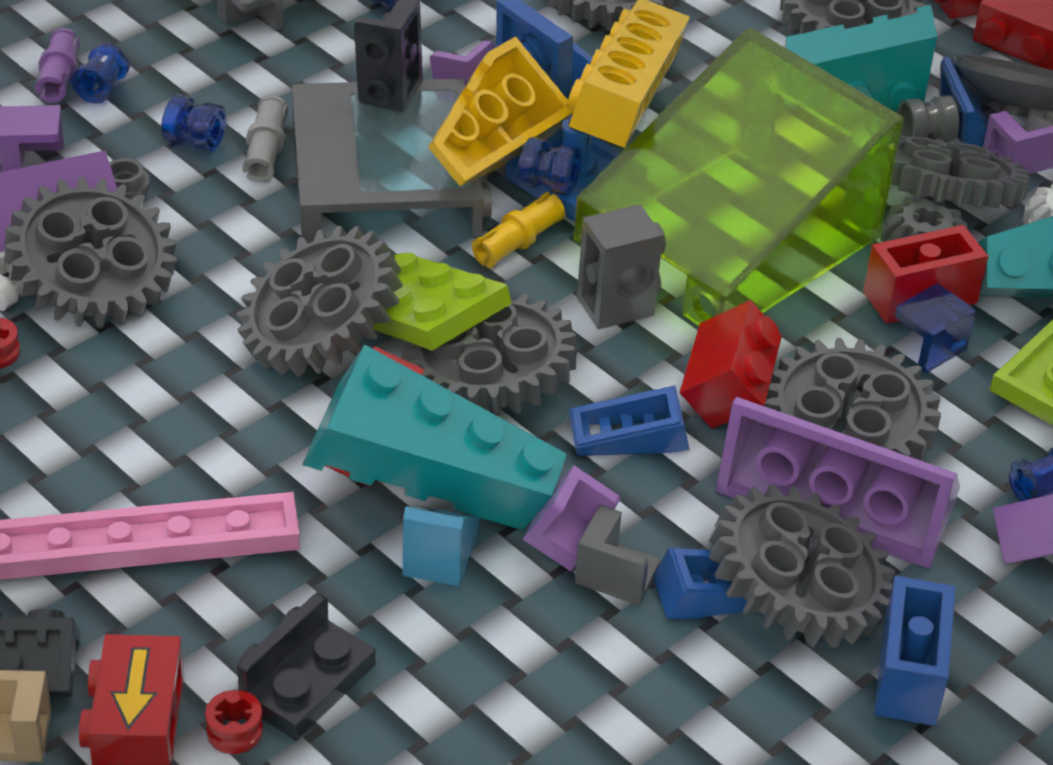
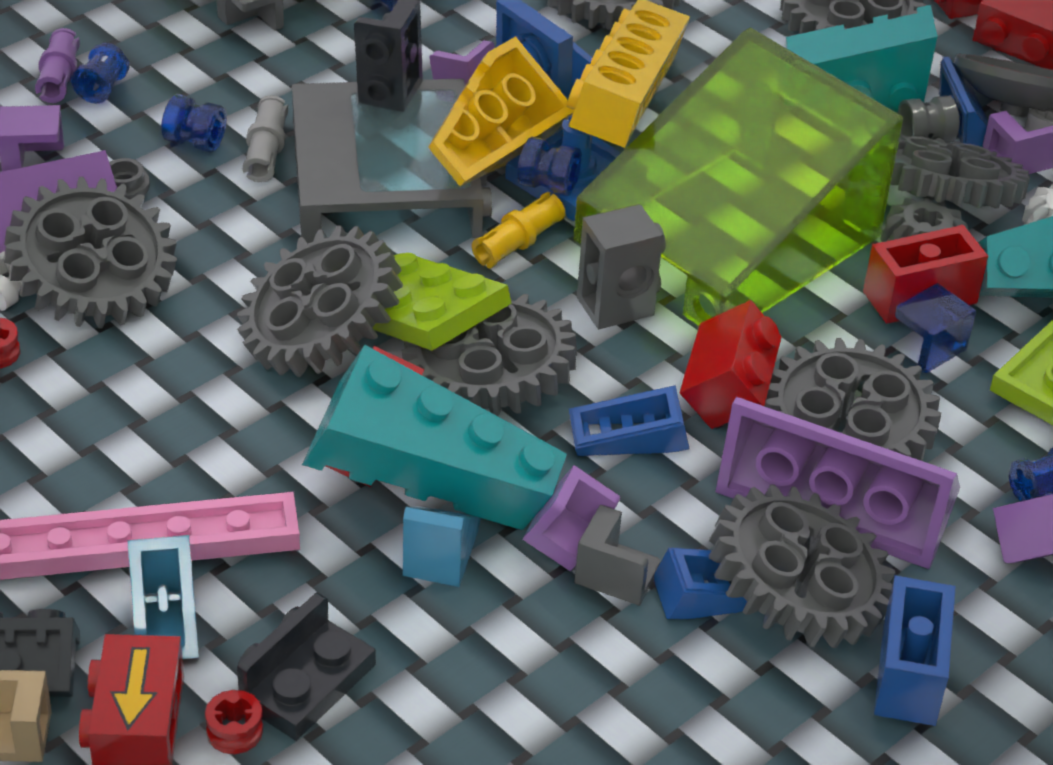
none -> dark azure slope [127,535,199,659]

